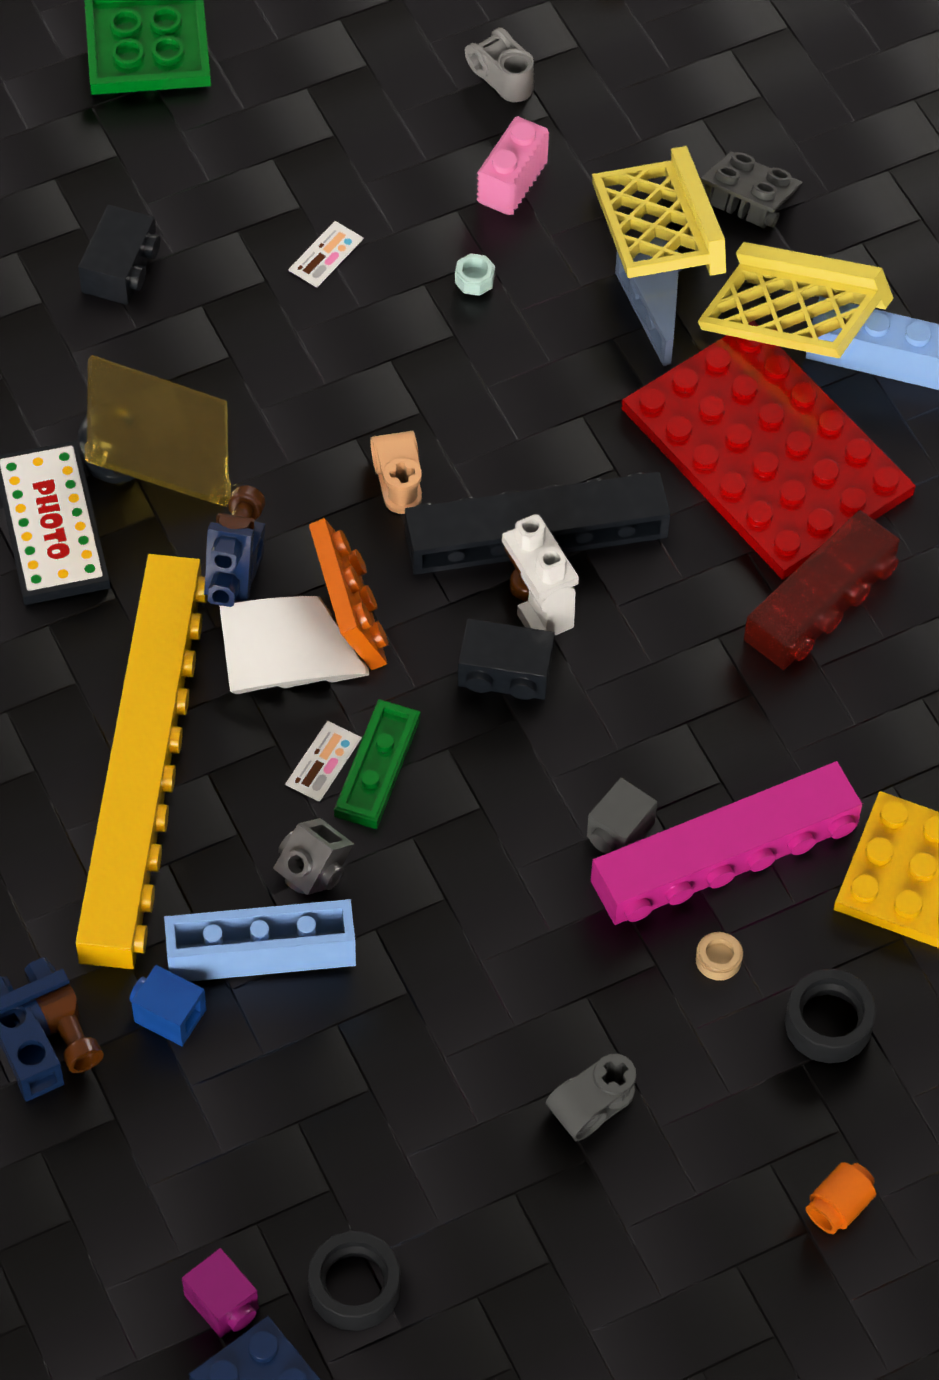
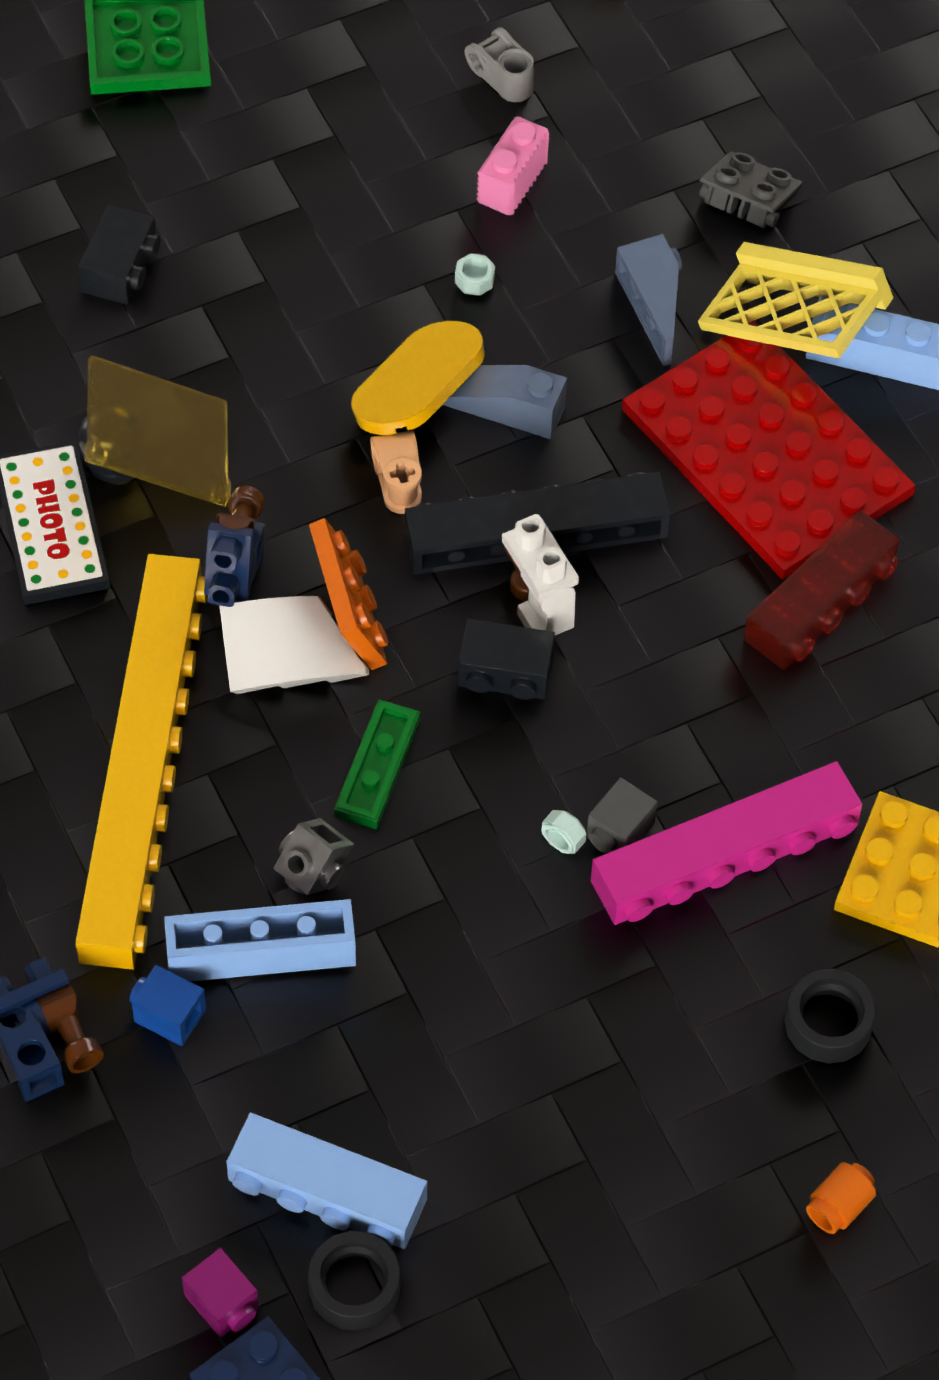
white sticker [285,721,362,802] -> none
white sticker [288,221,364,288] -> none
dark grey piece [545,1054,636,1141] -> none
light yellow fence [592,146,726,278] -> none
tan tile [696,932,743,980] -> none
none -> light blue brick [226,1112,427,1249]
none -> yellow tile [351,321,485,435]
none -> sand blue slope [443,365,567,440]
none -> light aqua tile [541,810,586,854]

